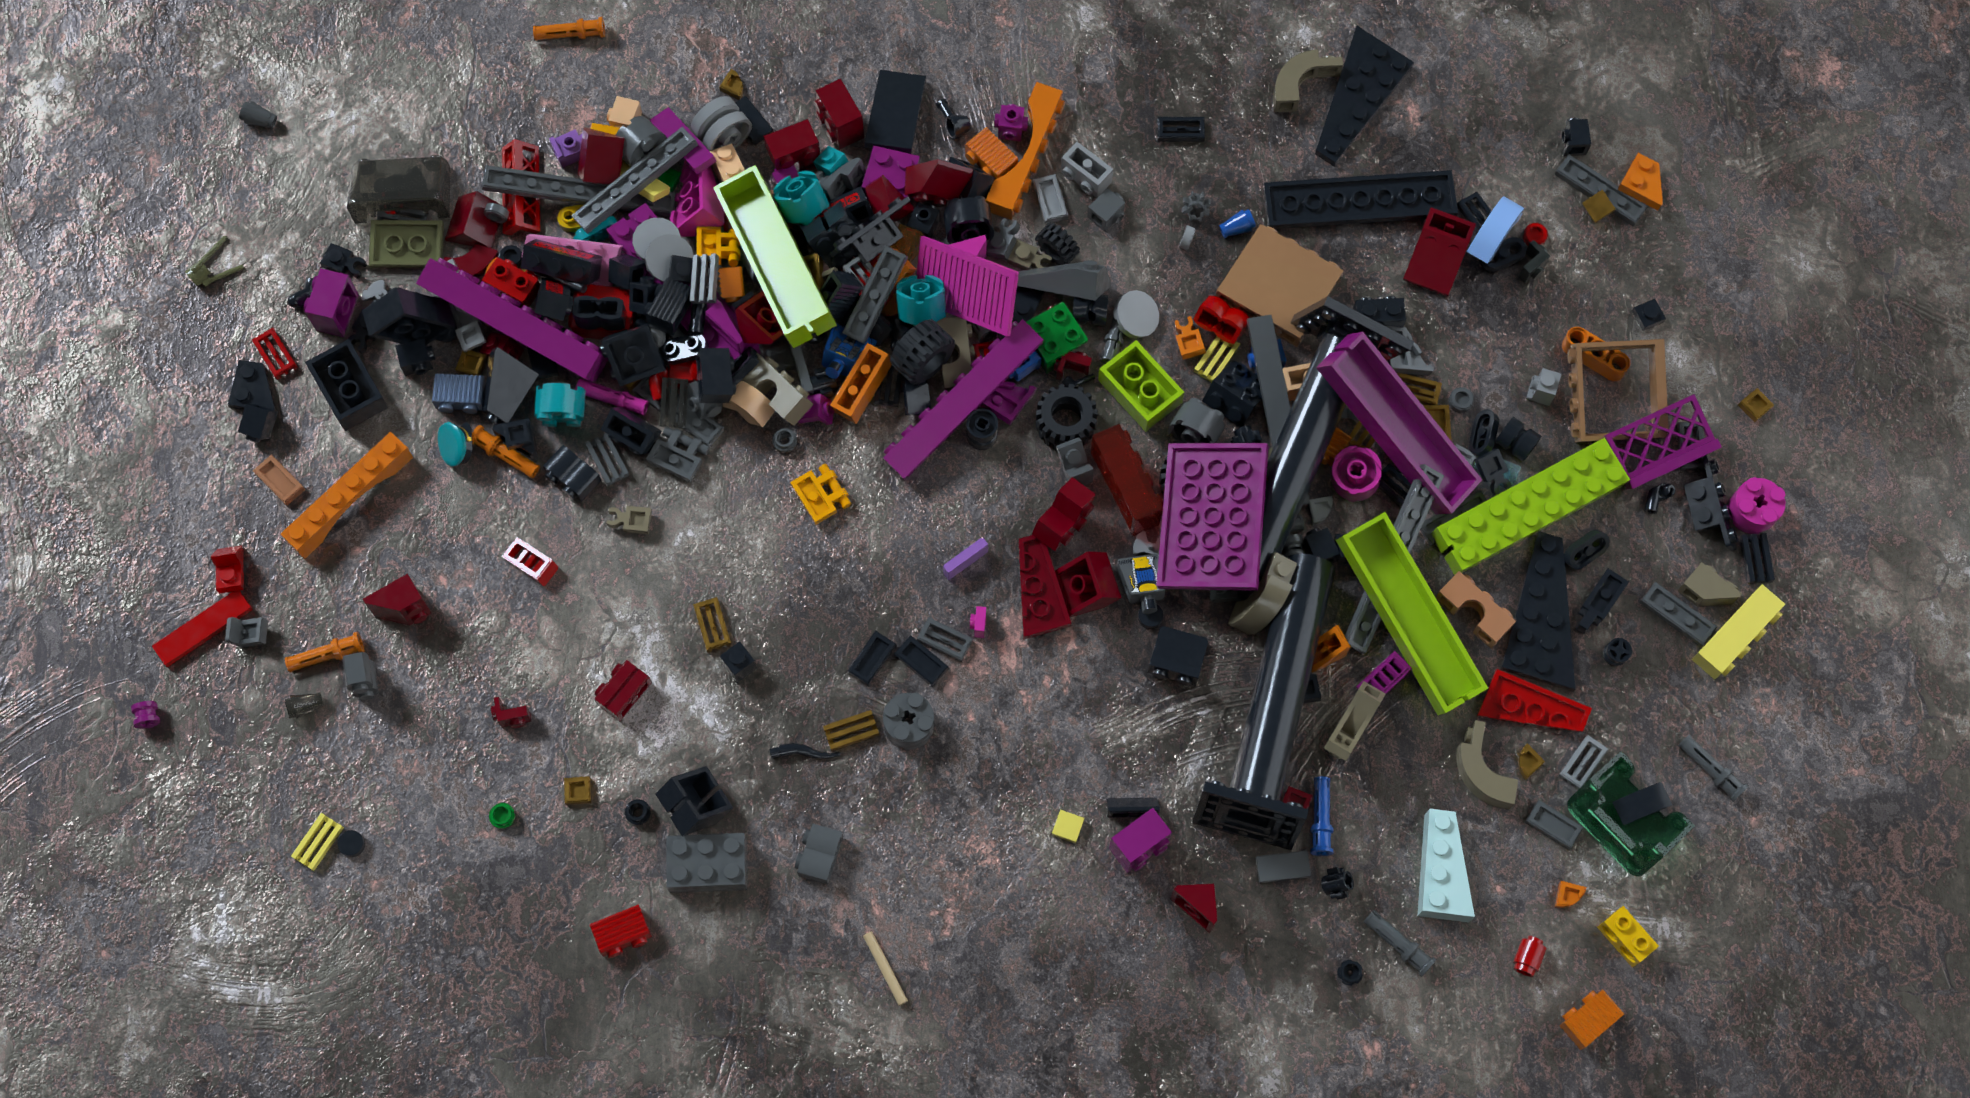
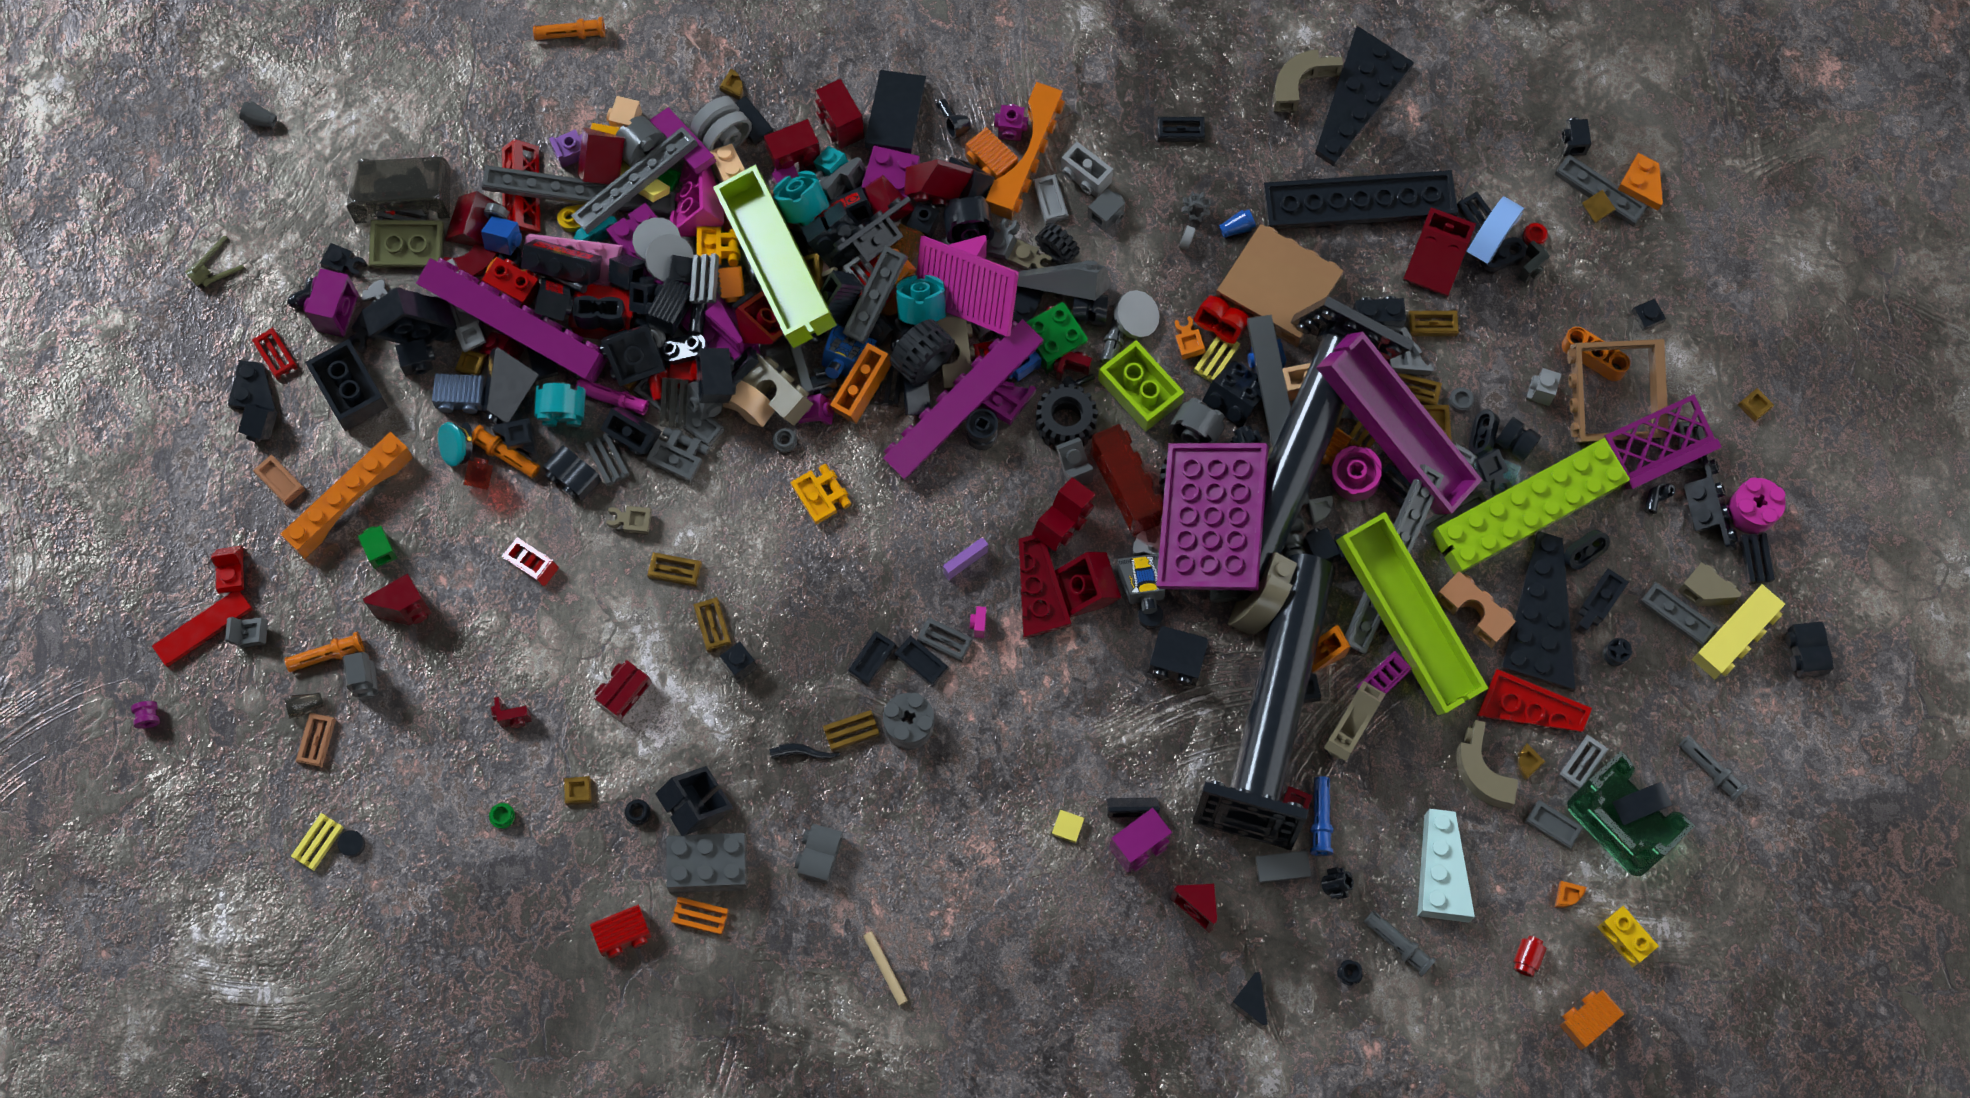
none -> nougat tile [296,713,336,768]
none -> green brick [358,525,398,569]
none -> clear red brick [463,457,493,491]
none -> blue brick [481,216,522,255]
none -> pearl gold tile [647,552,702,587]
none -> orange tile [671,897,729,936]
none -> black slope [1230,972,1268,1029]
none -> pearl gold tile [1408,311,1459,336]
none -> black brick [1785,621,1834,677]

